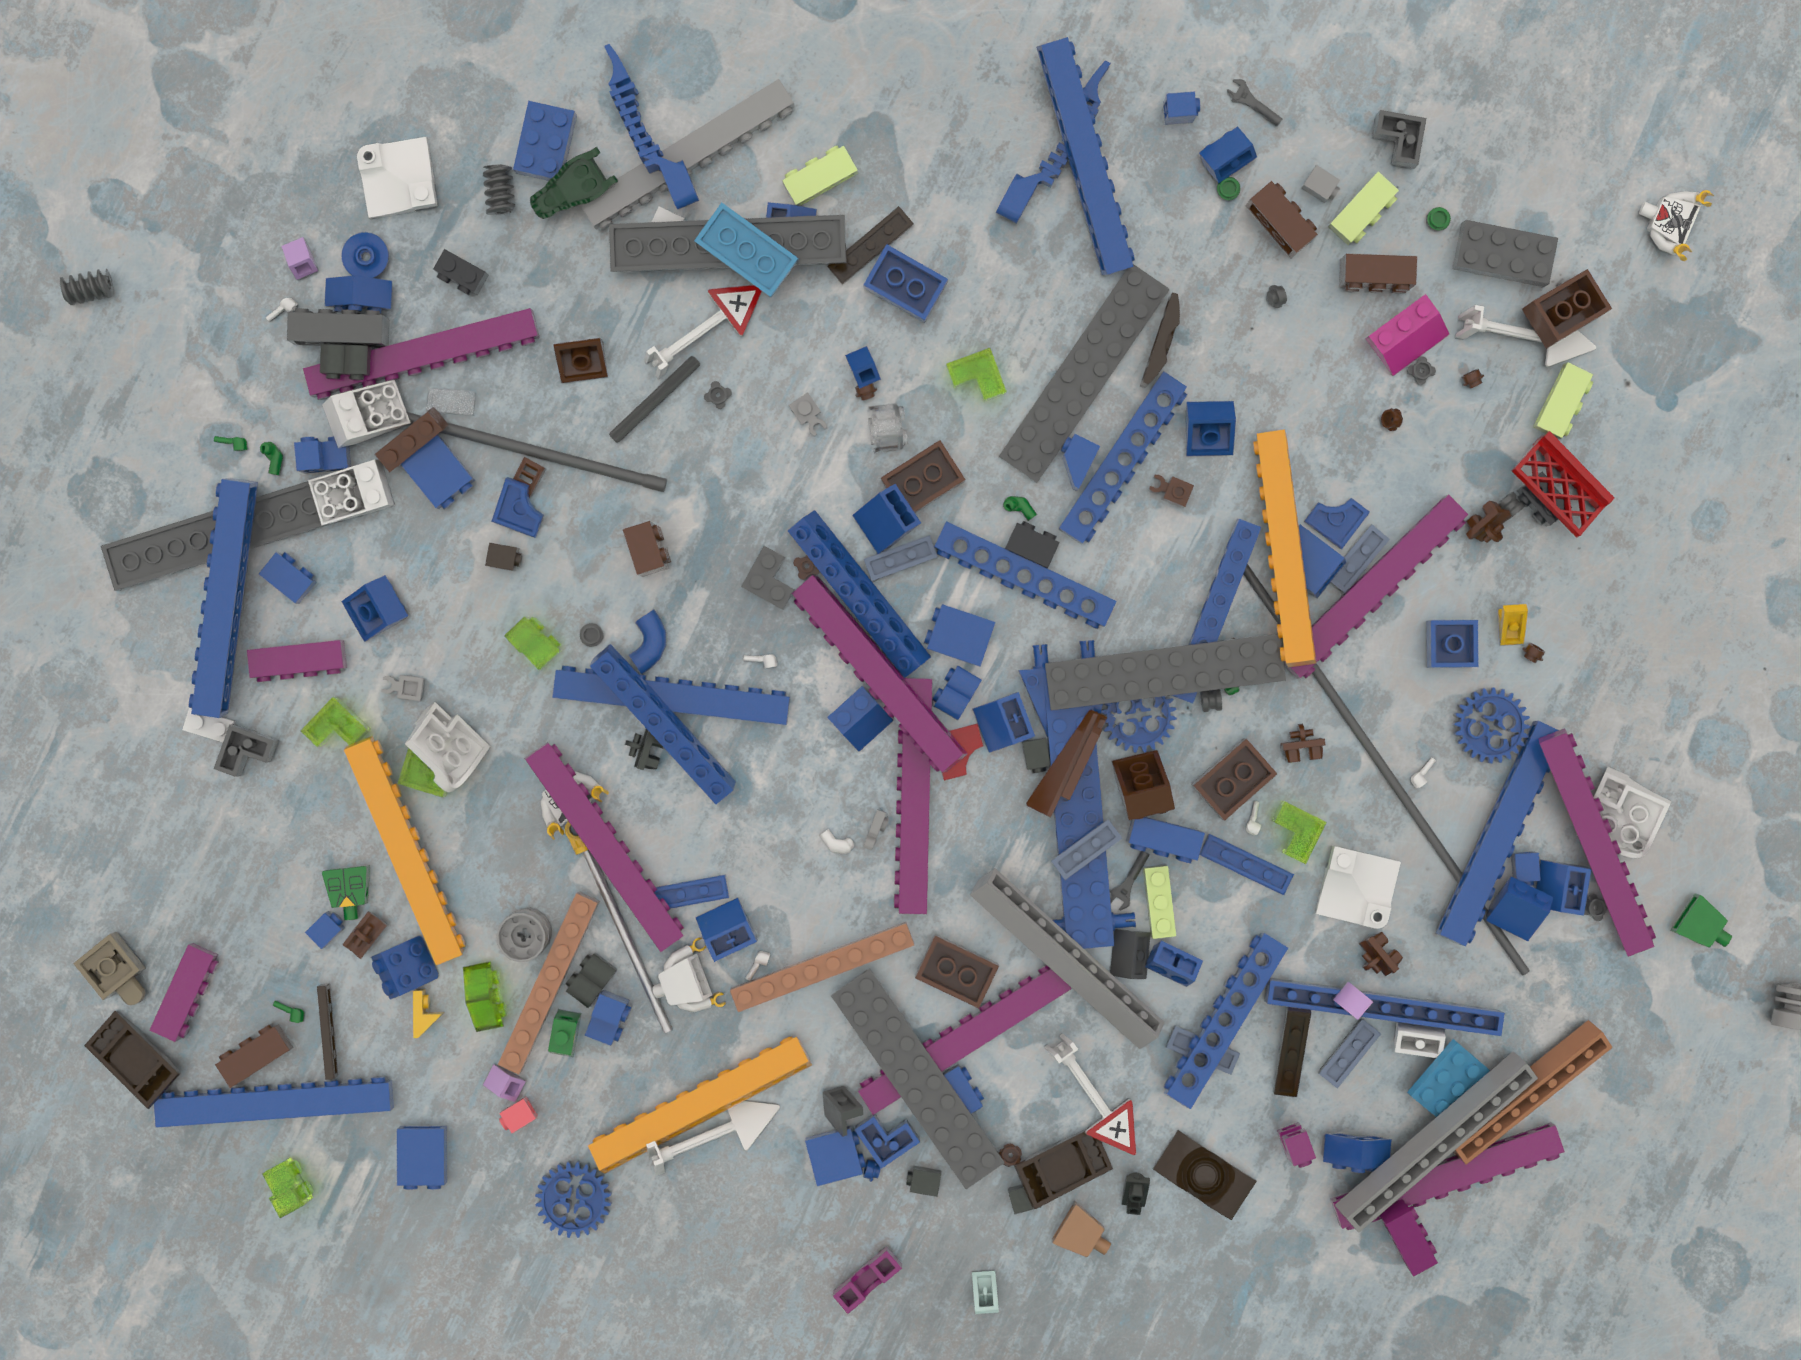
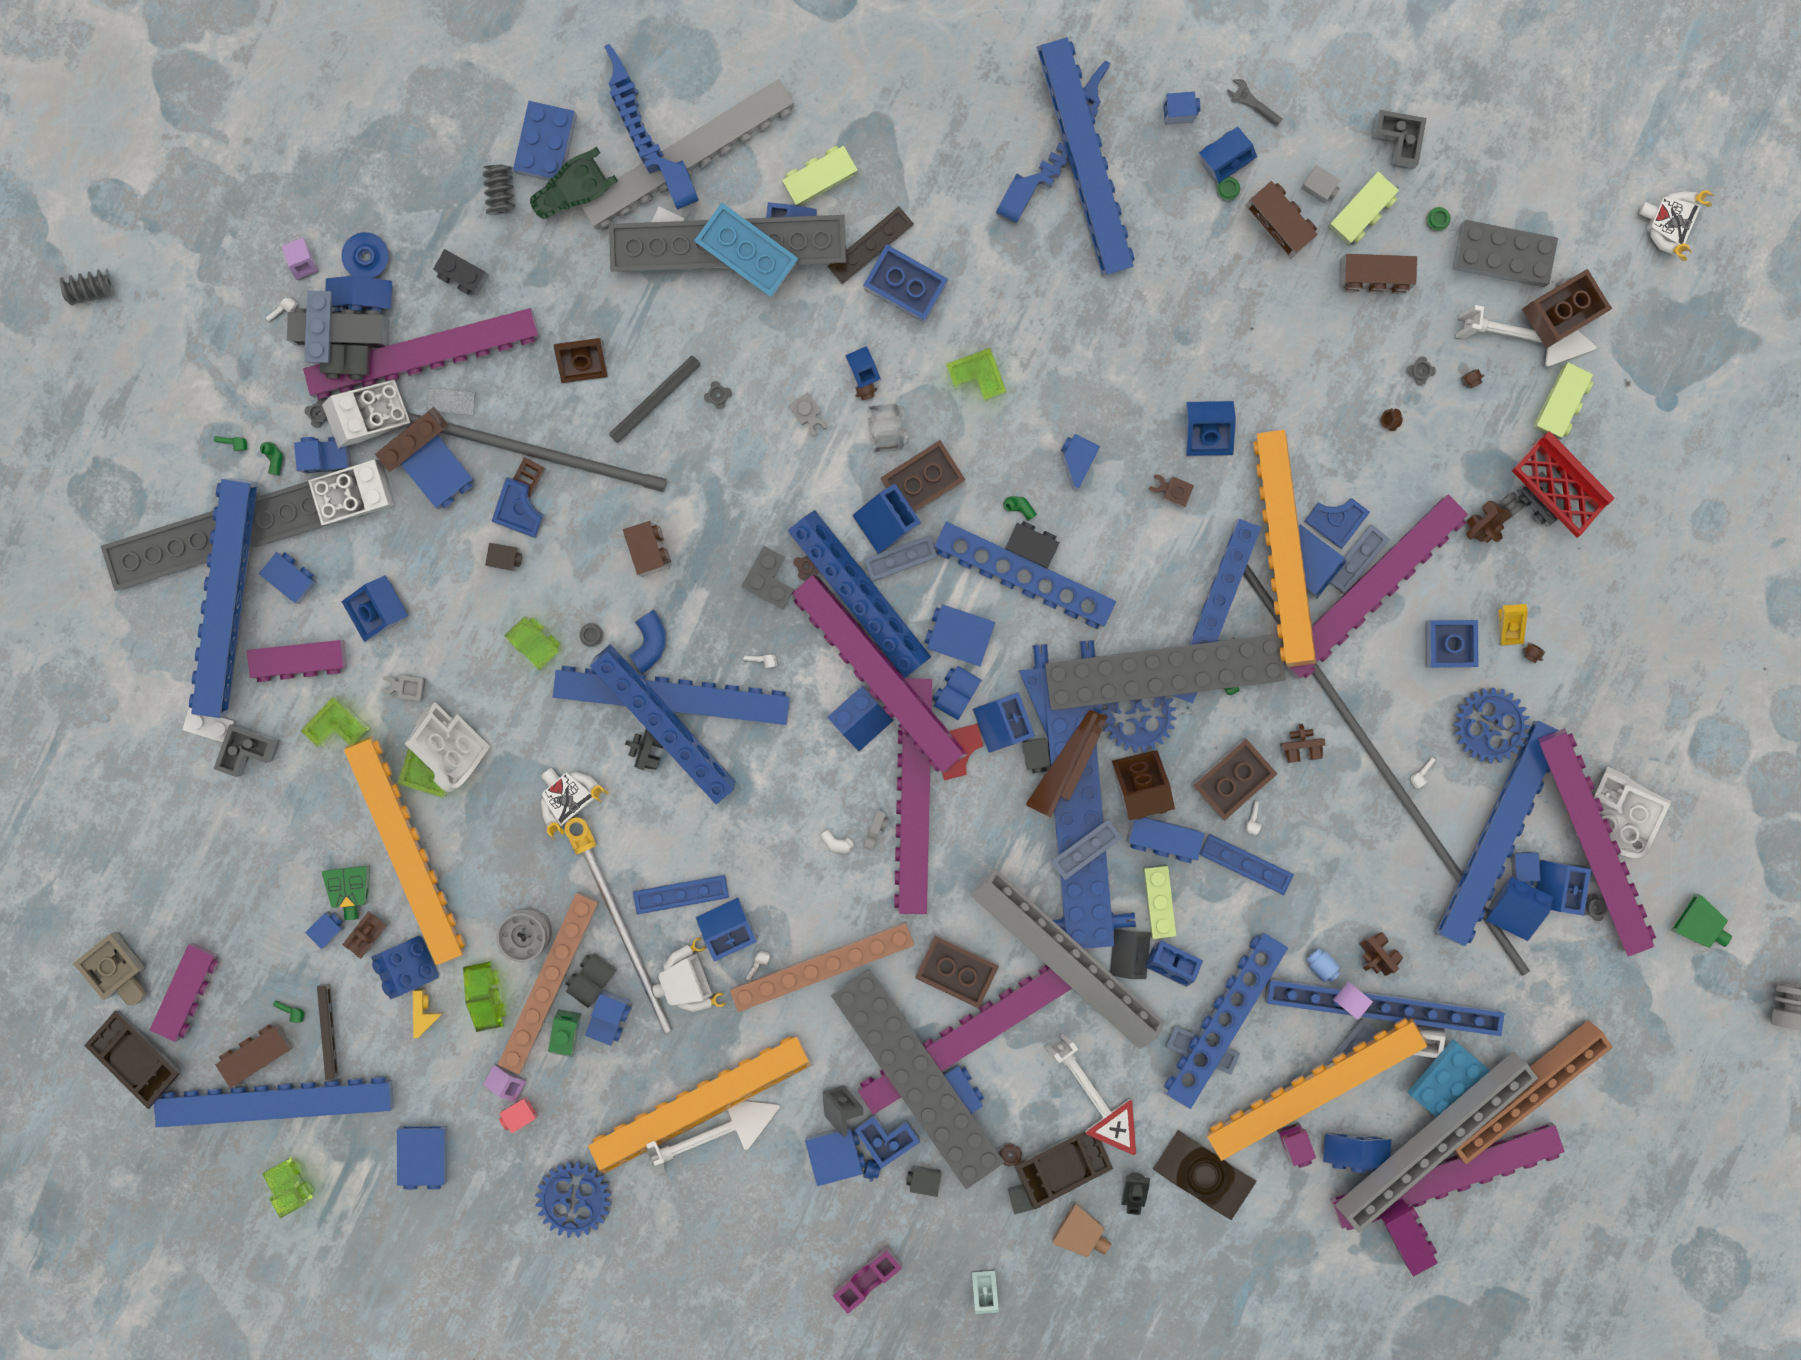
white slope [357,137,438,219] -> none
magenta brick [524,742,684,952] -> none
white piece [644,285,762,379] -> none
dark grey plate [999,264,1170,483] -> none
blue brick [1058,371,1187,545] -> none
dark grey piece [1110,851,1150,911] -> none
dark brown slope [1140,292,1180,388] -> none
dark grey wheel [1201,689,1222,712] -> none
dark grey plate [1267,285,1287,308] -> none
clear neon green brick [1271,800,1327,864] -> none
dark brown tile [1273,1007,1311,1097] -> none
white slope [1315,845,1401,929] -> none
dark pink slope [1365,294,1450,376] -> none
none -> sand blue plate [304,290,333,364]
none -> dark grey plate [305,400,328,427]
none -> light orange brick [1207,1018,1427,1161]
none -> light blue brick [1306,947,1341,982]

